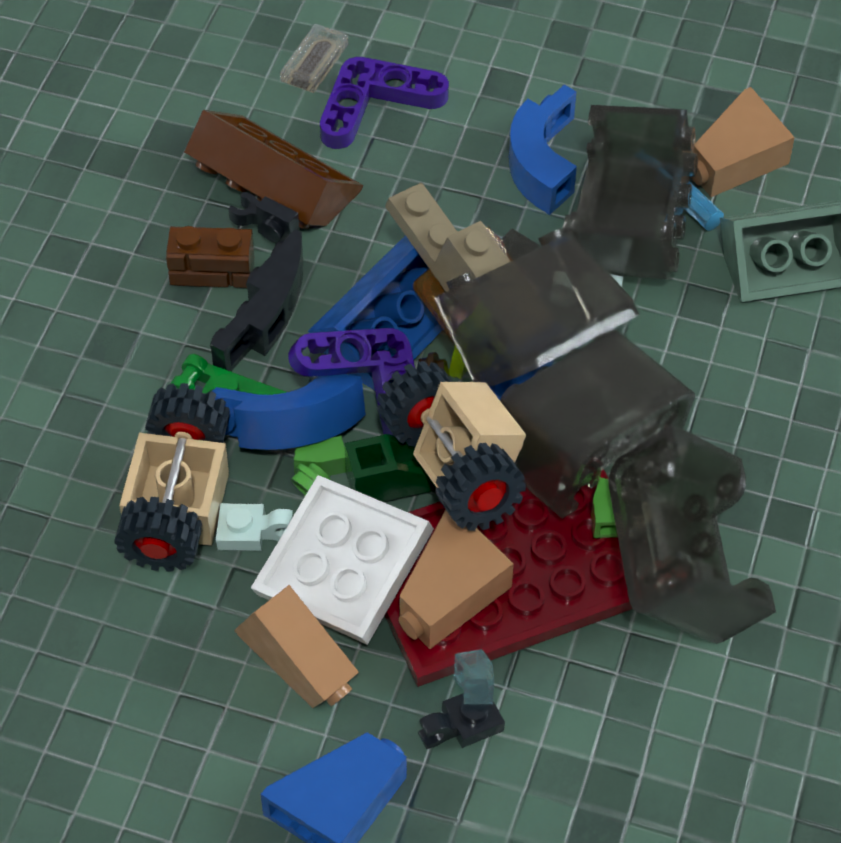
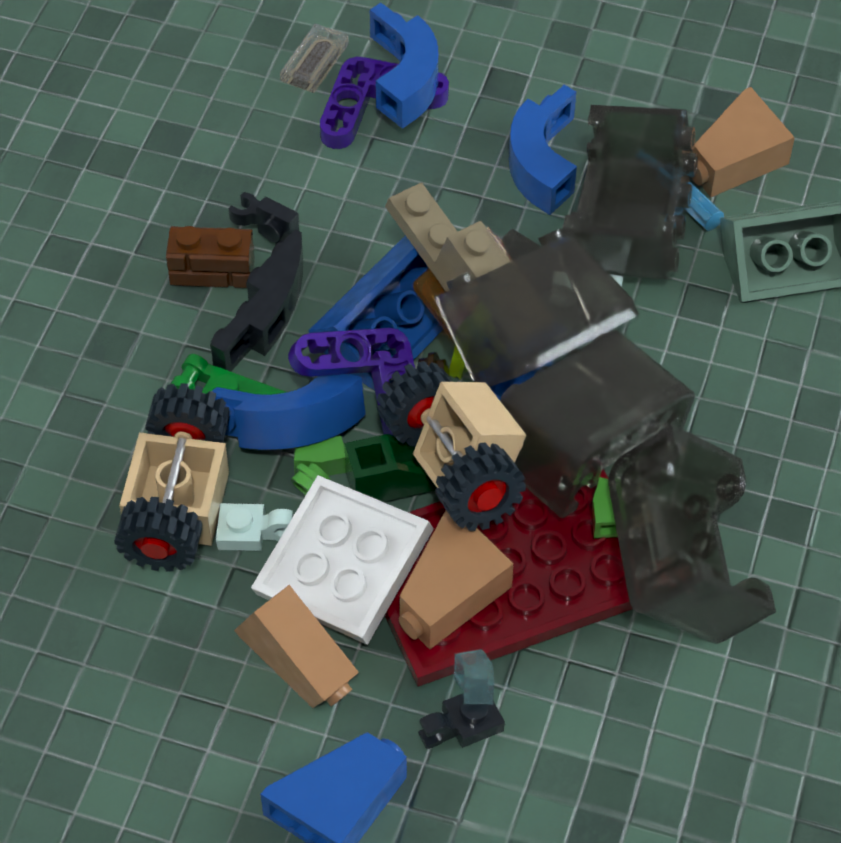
reddish brown slope [184,110,363,229] -> none
none -> blue arch [370,3,439,129]

